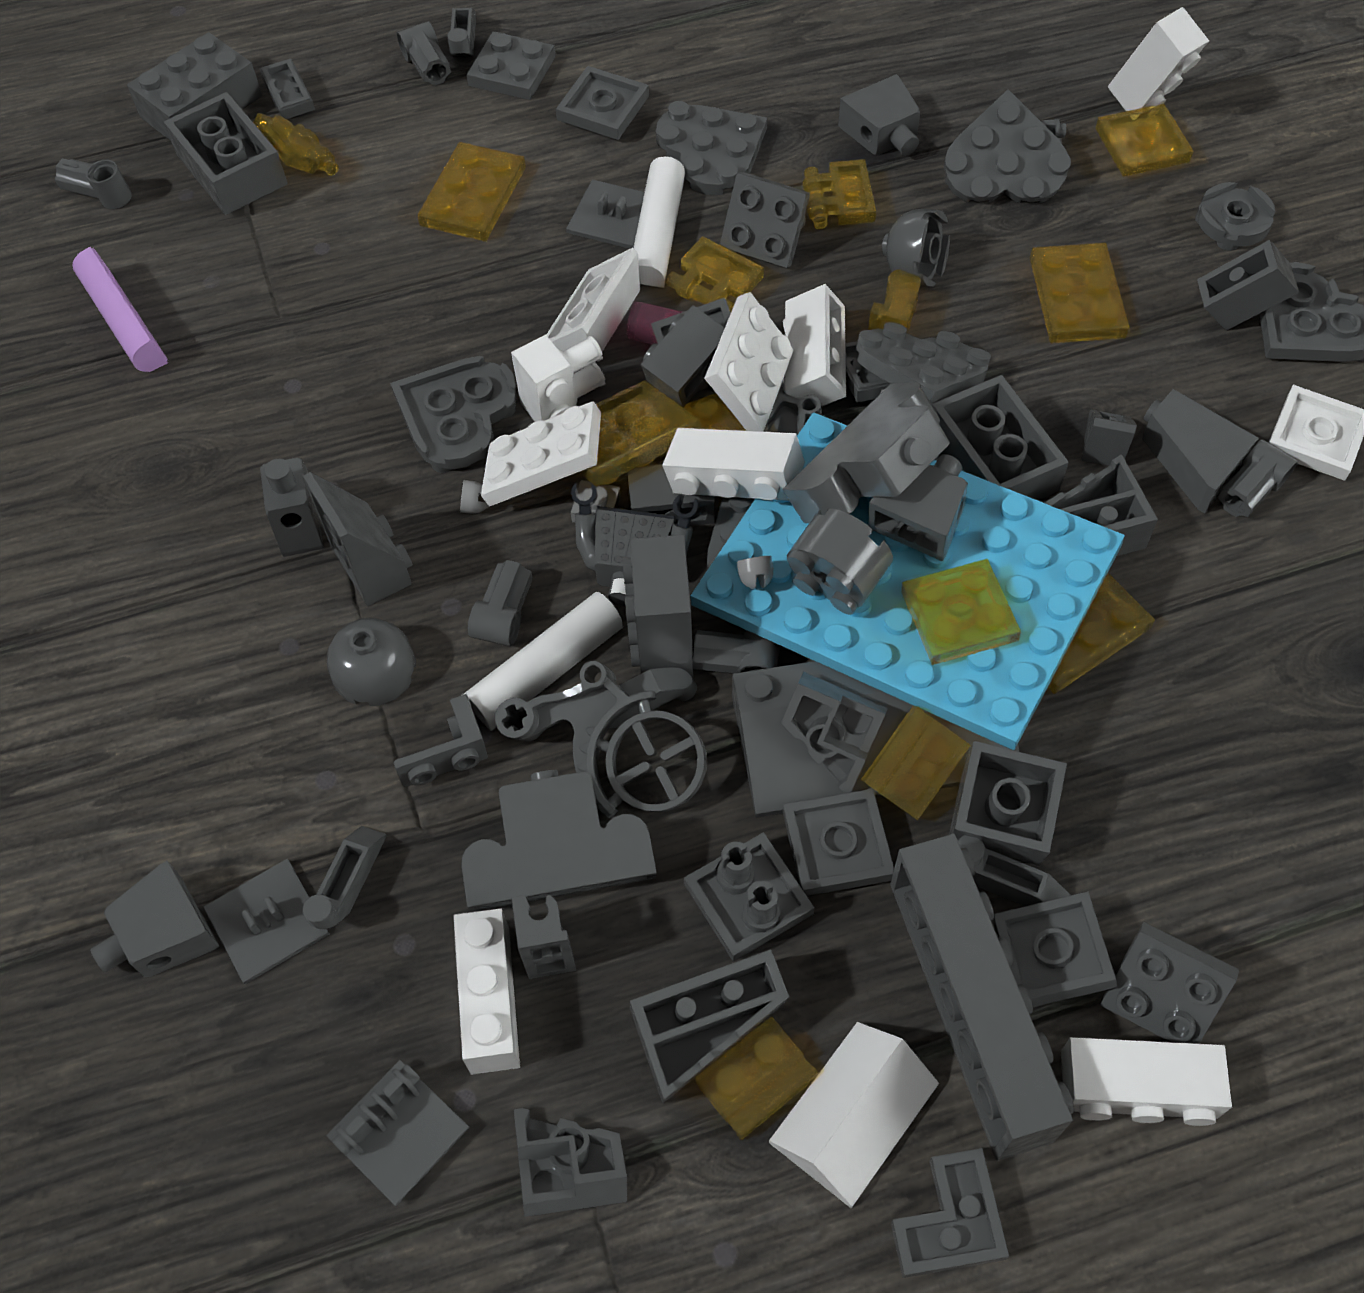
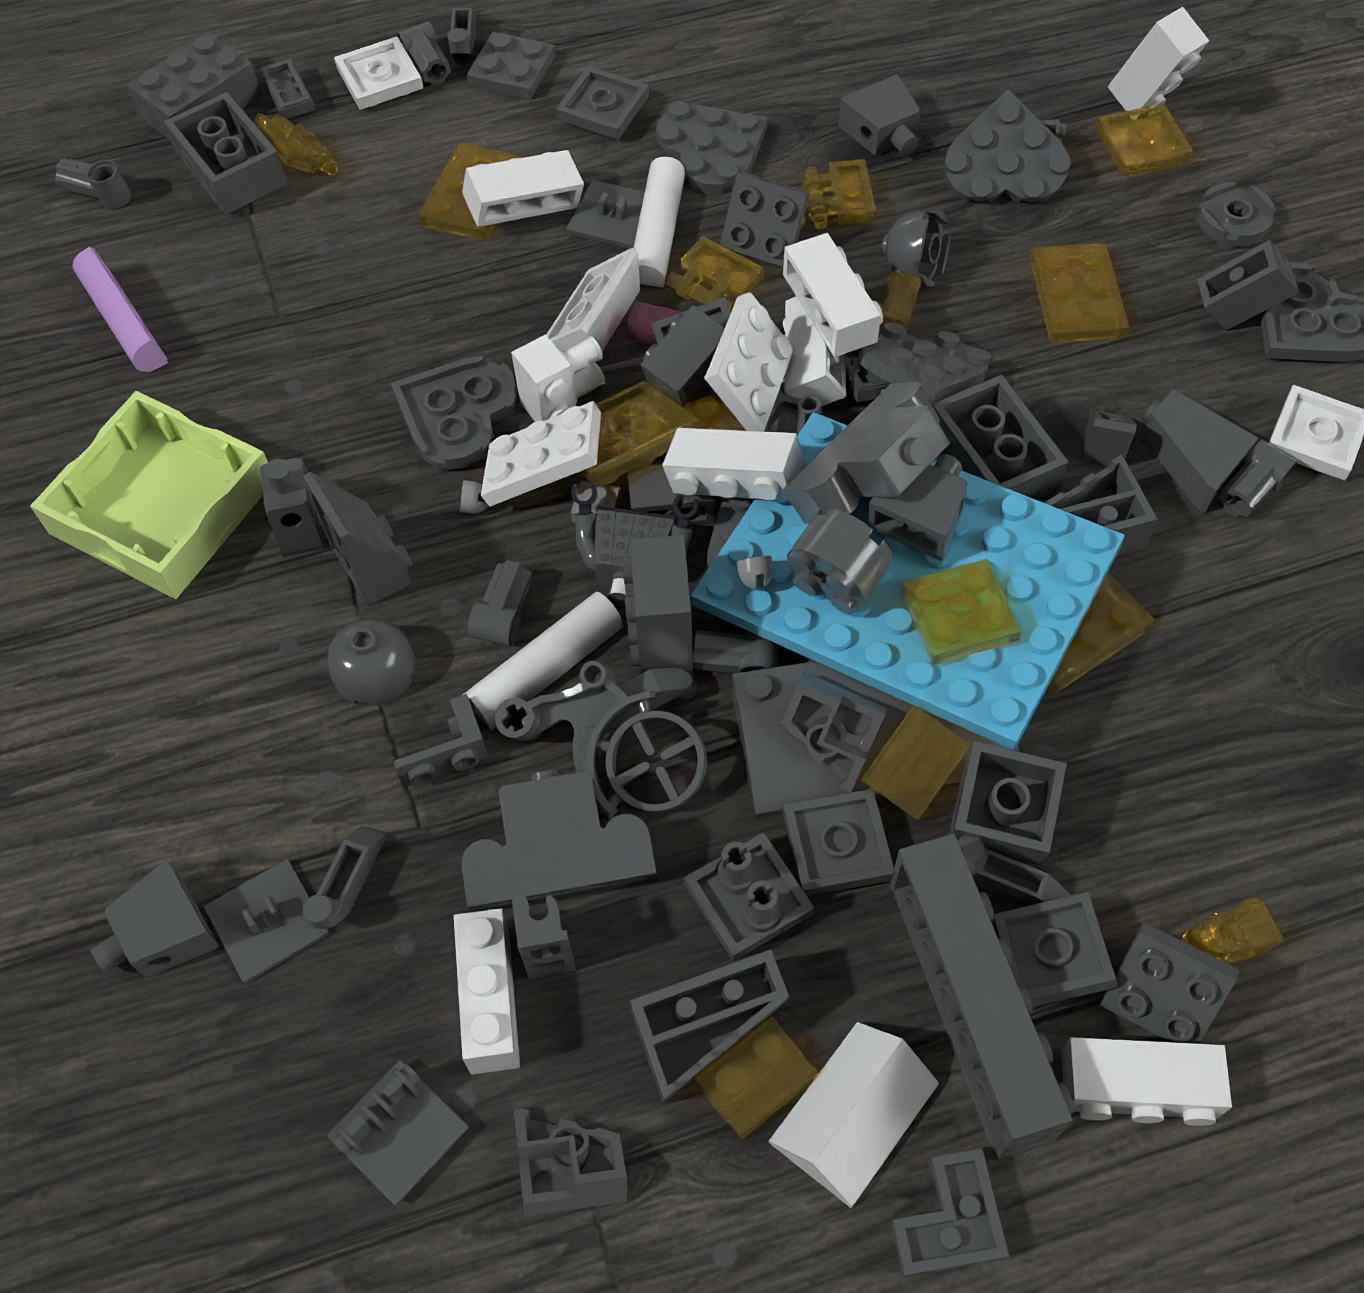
none -> yellowish green tile [30,391,268,599]
none -> white plate [334,37,423,110]
none -> white brick [462,150,584,227]
none -> white brick [783,233,883,357]
none -> clear yellow leg [1182,897,1284,965]

